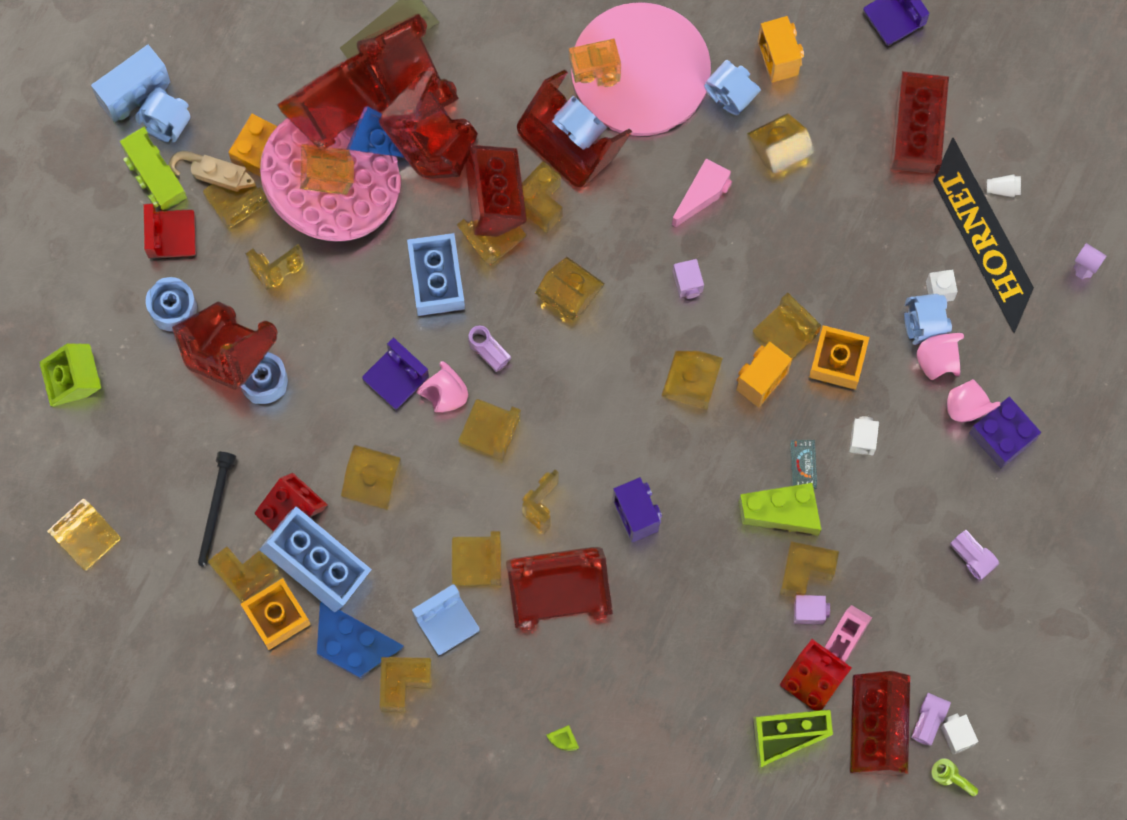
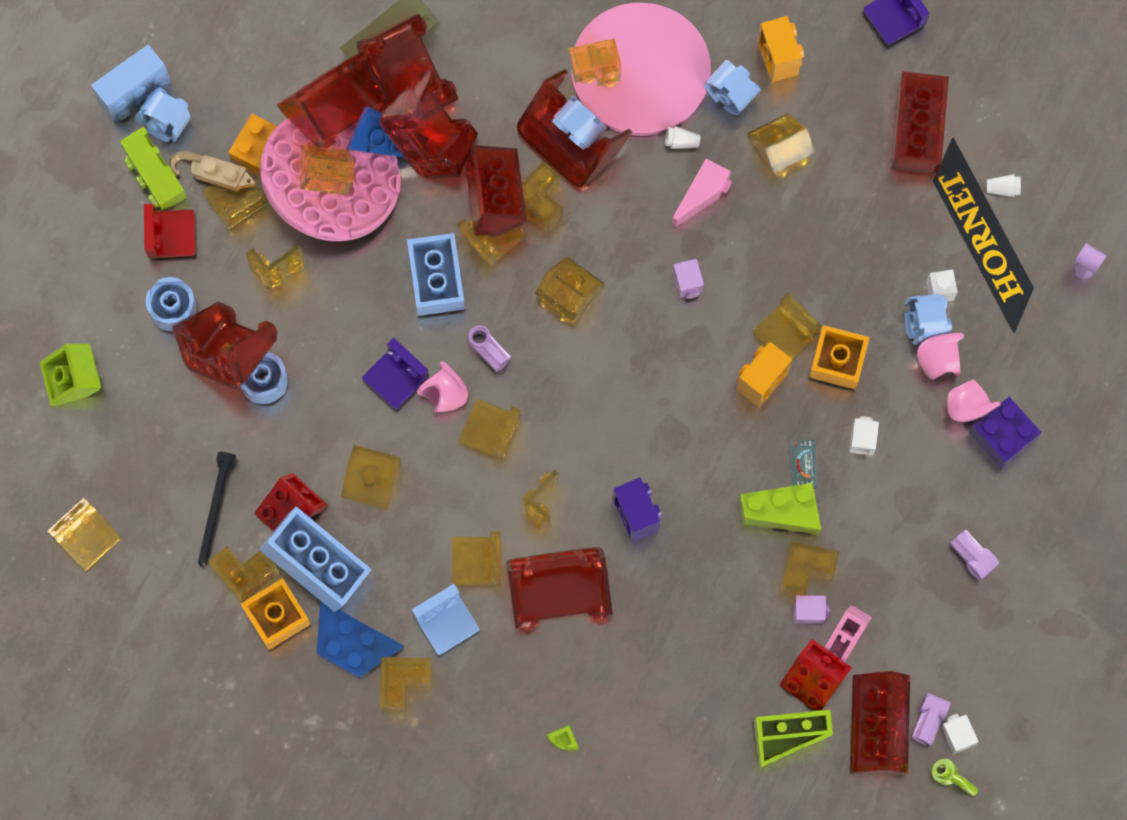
clear yellow slope [662,351,723,410] -> none
none -> white cone [665,126,700,149]

